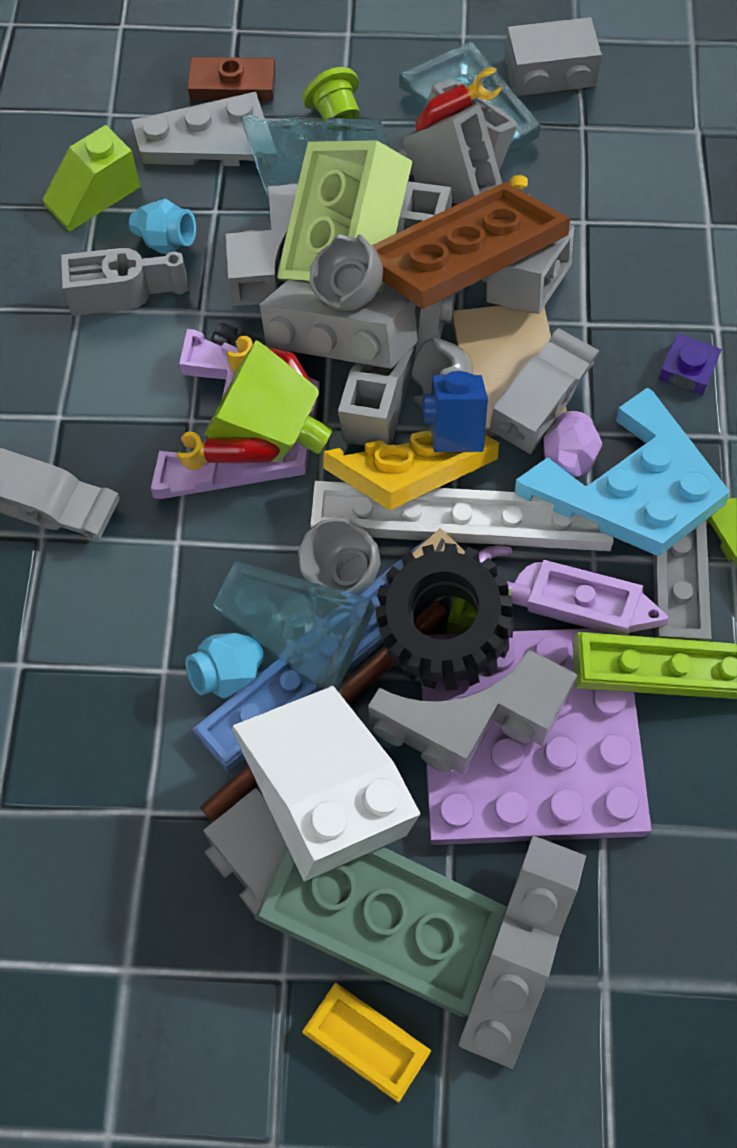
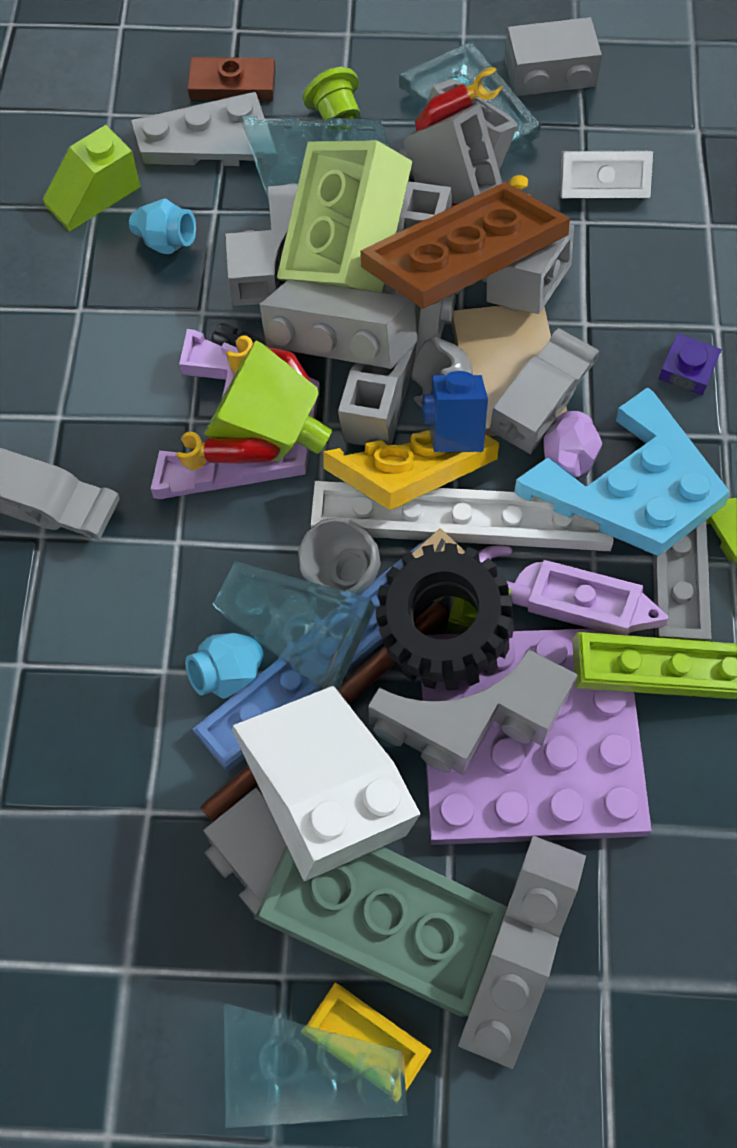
light grey piece [61,248,189,316] -> none
light grey hair [310,234,383,311] -> none
none -> clear light blue wing [224,1003,408,1129]
none -> white plate [560,151,653,198]

